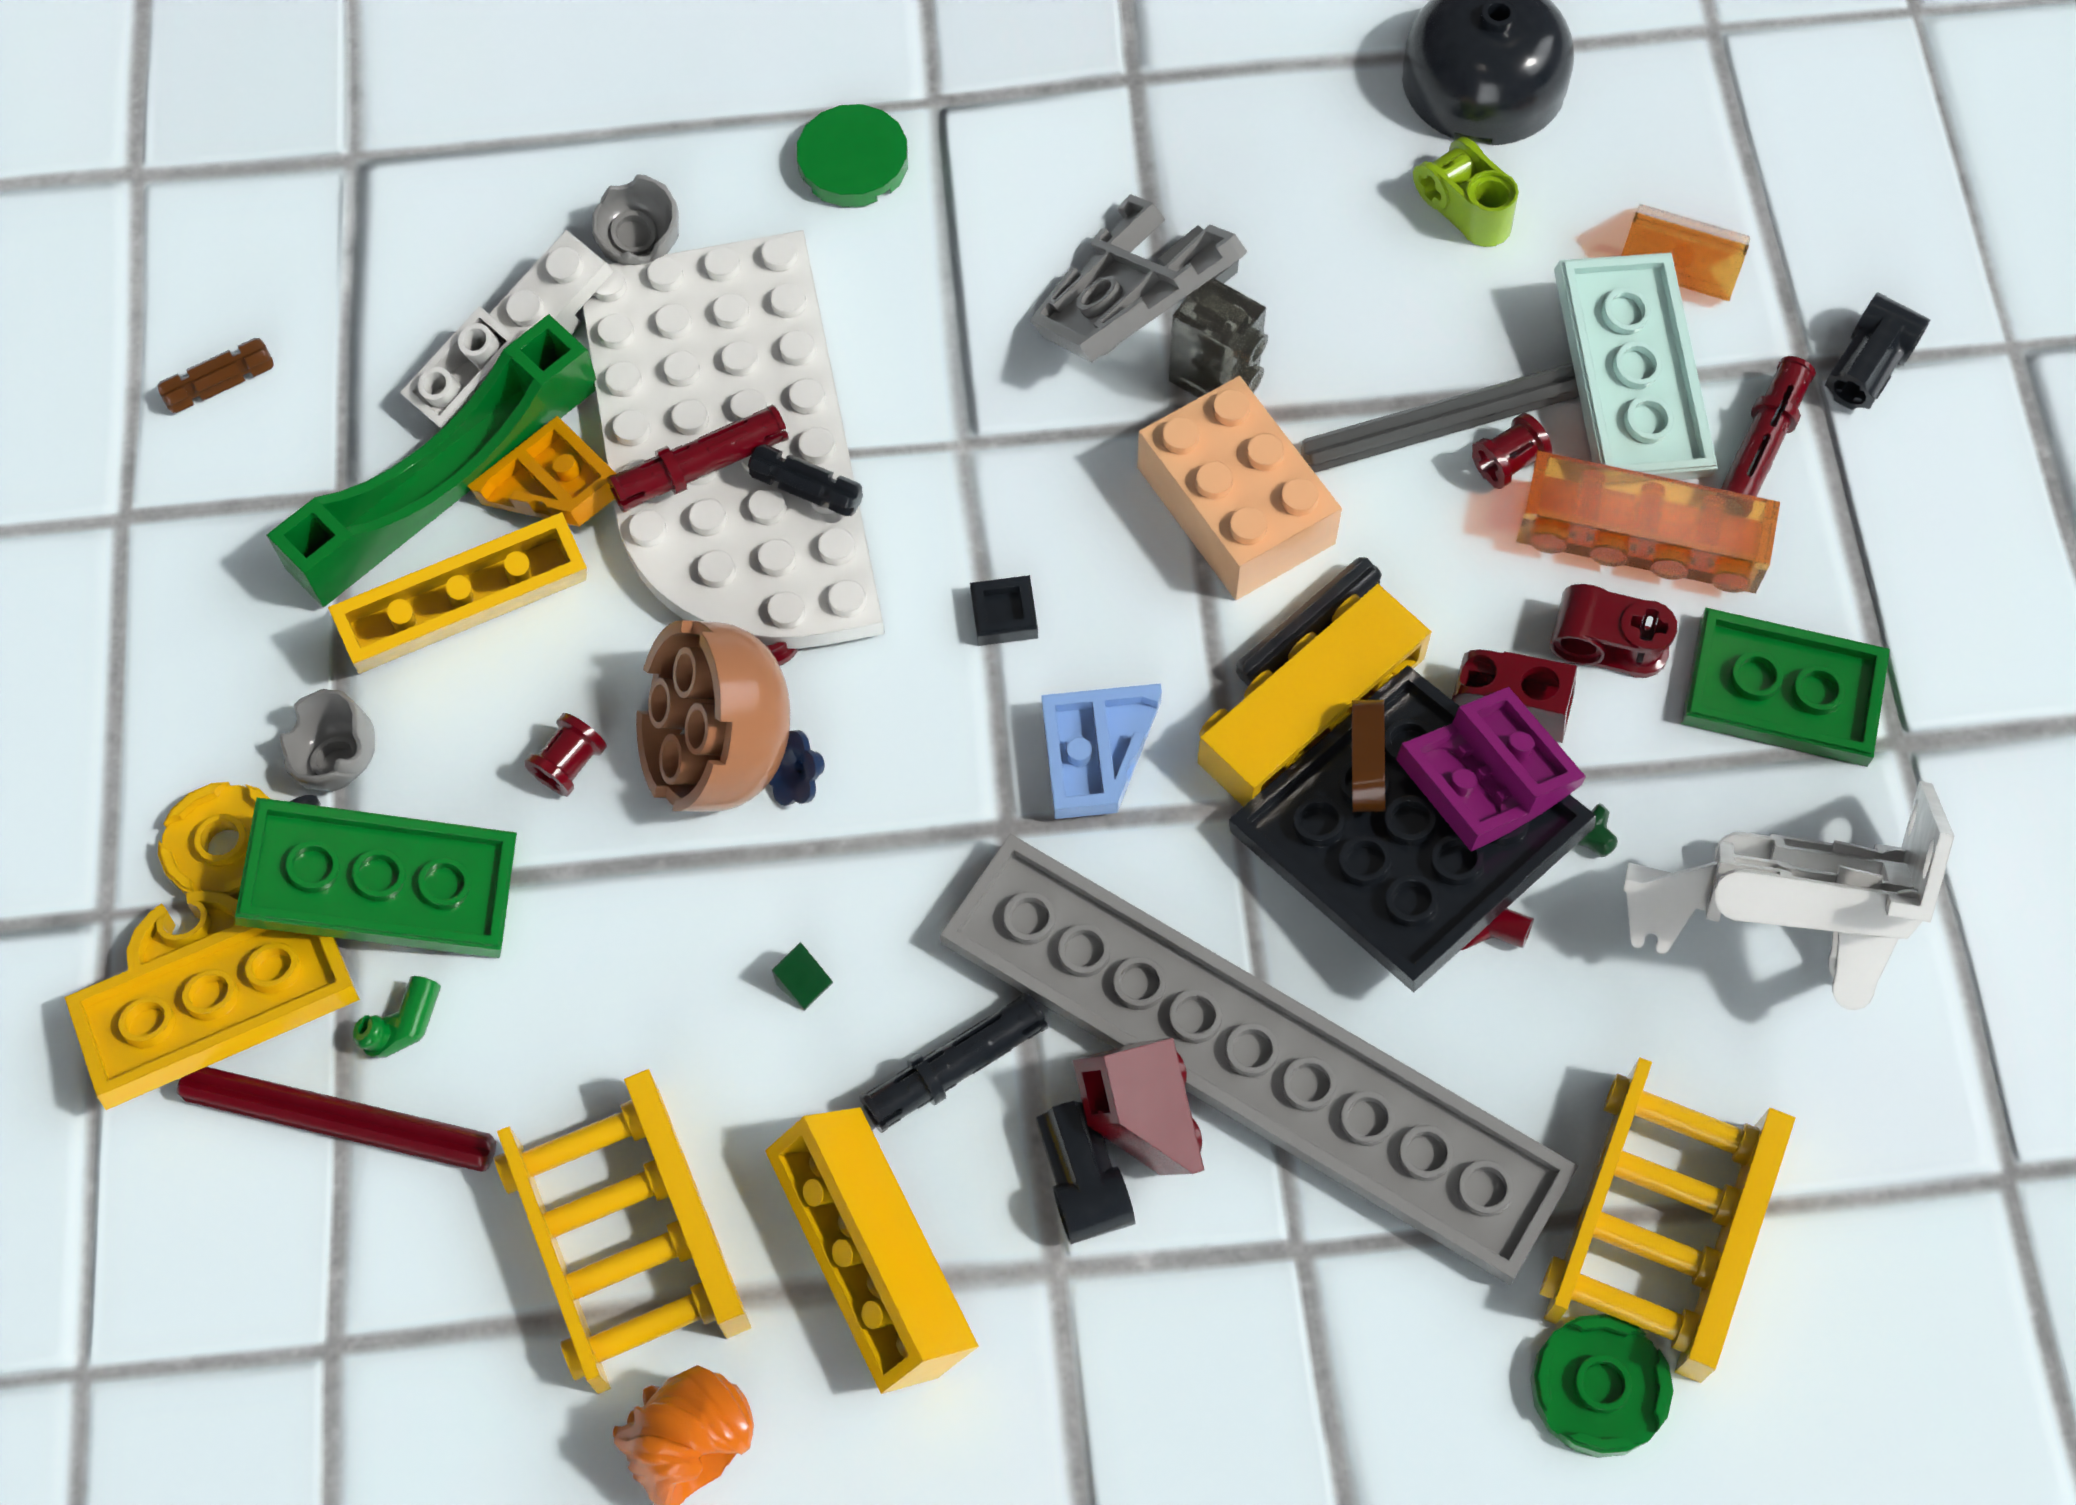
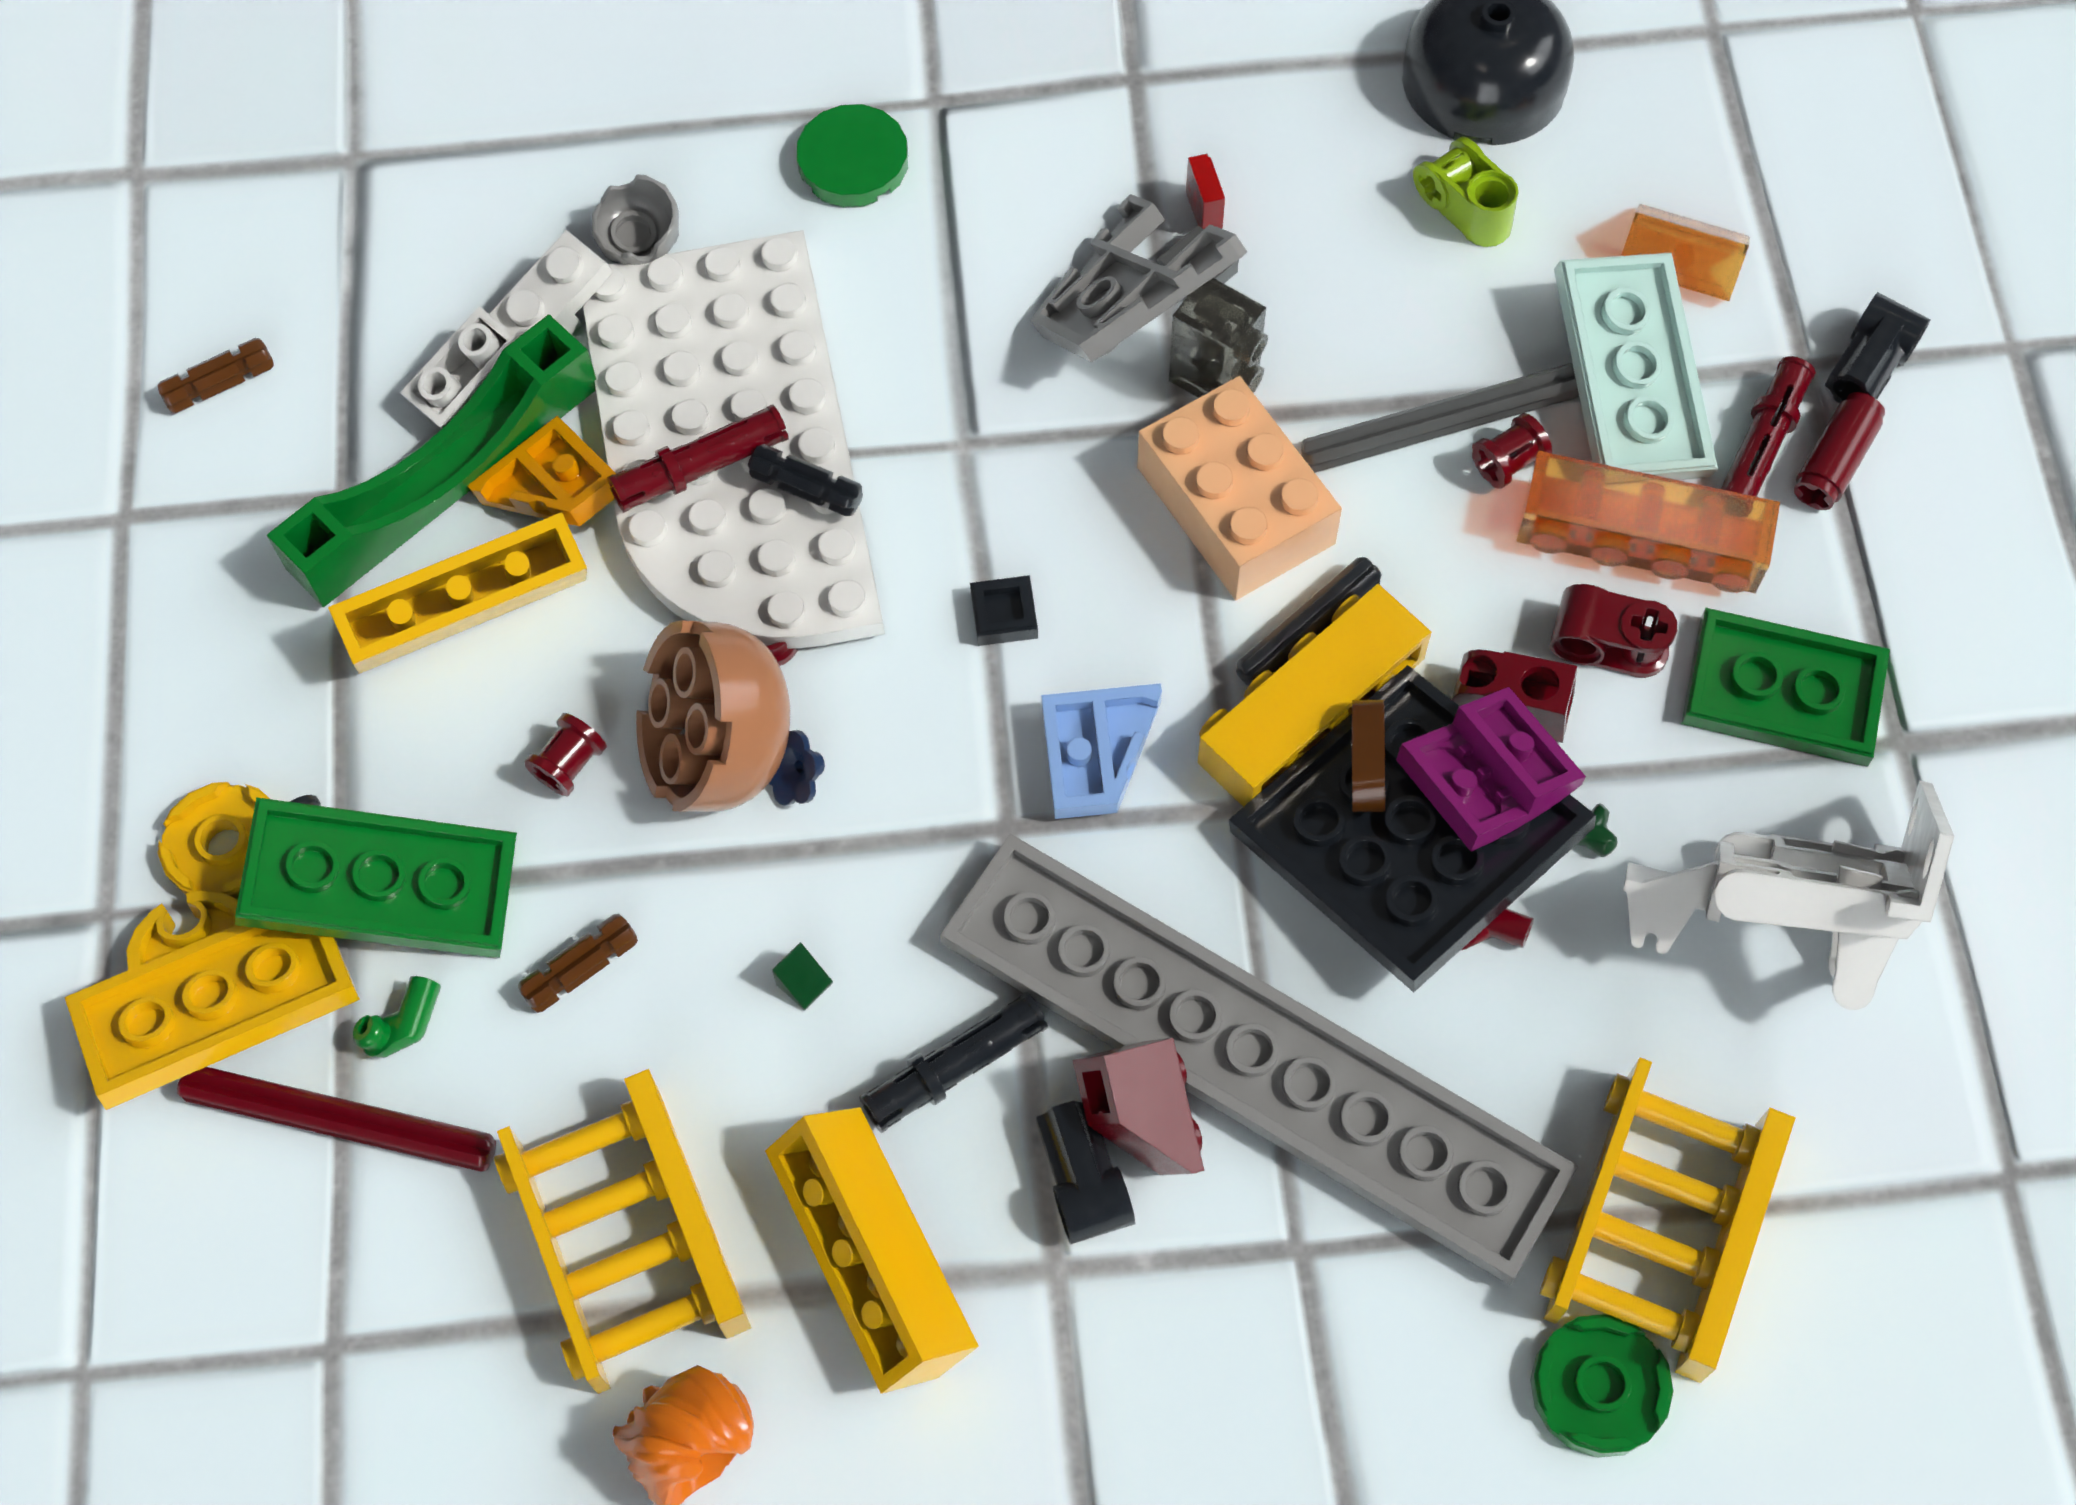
light grey hair [279,689,375,791] -> none
none -> reddish brown axle [518,913,638,1013]
none -> red tile [1186,153,1225,229]
none -> dark red piece [1794,392,1885,510]

